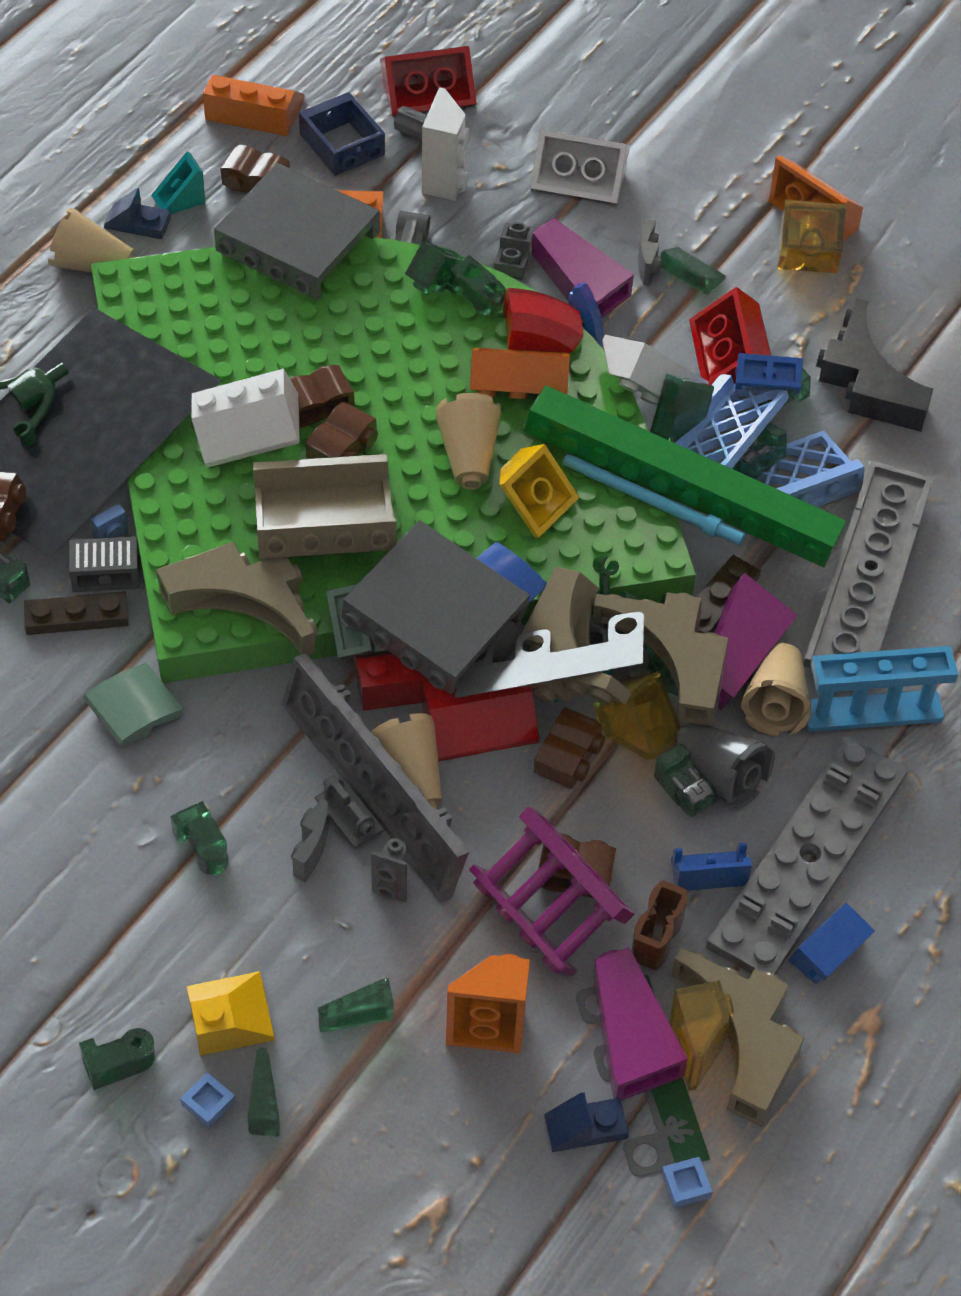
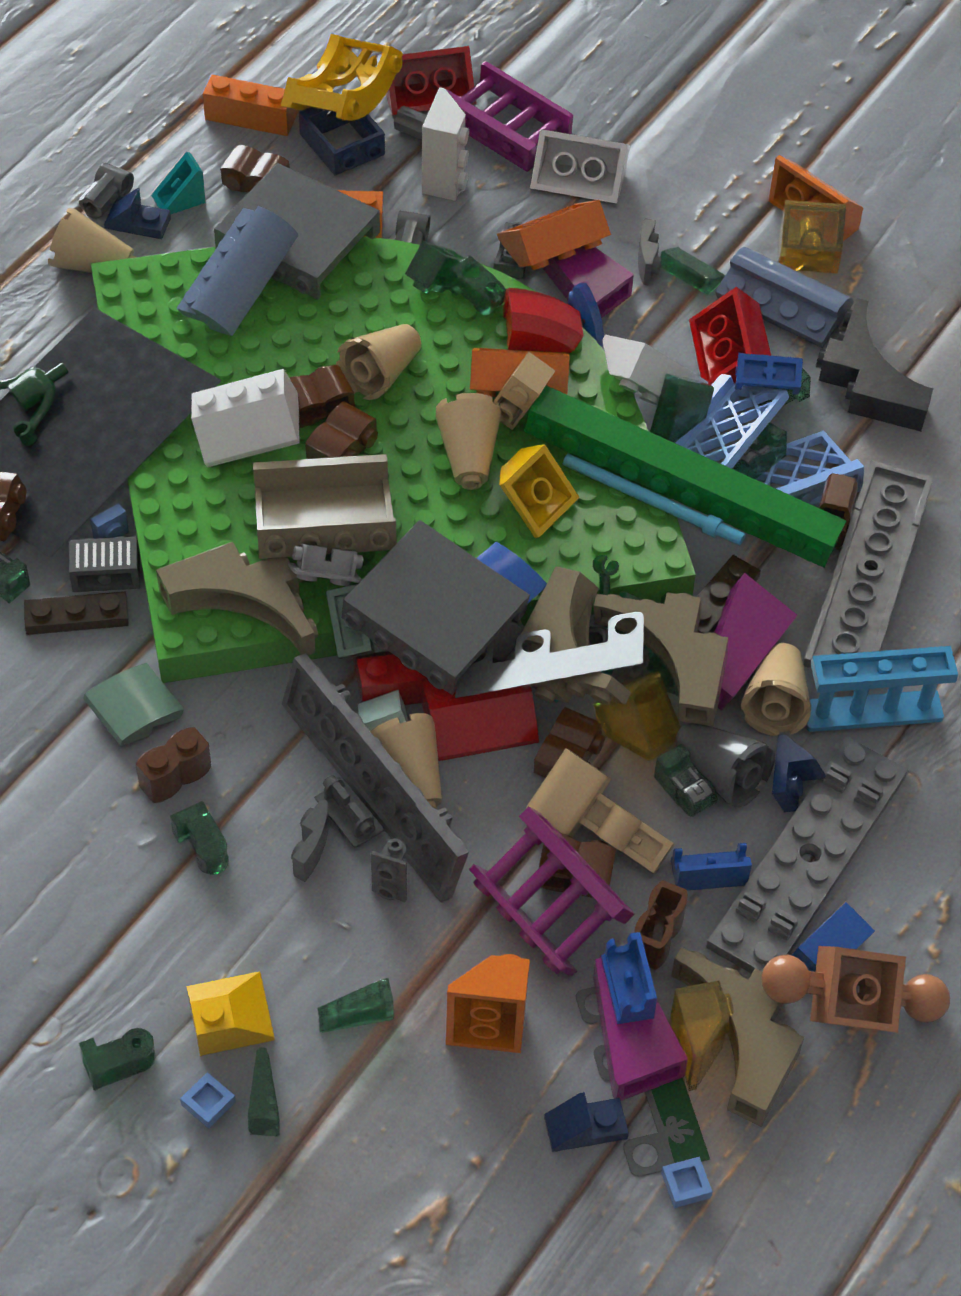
none -> dark grey piece [79,163,134,219]
none -> reddish brown brick [136,727,211,803]
none -> sand blue brick [176,206,299,336]
none -> yellow fence [281,34,403,121]
none -> light grey hinge [288,543,363,586]
none -> tan cone [336,324,421,400]
none -> light aqua piece [357,690,408,731]
none -> magenta fence [447,61,573,172]
none -> tan slope [493,352,555,430]
none -> orange slope [497,200,611,270]
none -> tan plate [526,748,675,874]
none -> blue hinge [601,932,657,1024]
none -> sand blue brick [715,247,854,348]
none -> nougat brick [761,946,950,1033]
none -> dark blue slope [772,734,826,813]
none -> reddish brown brick [819,473,858,549]

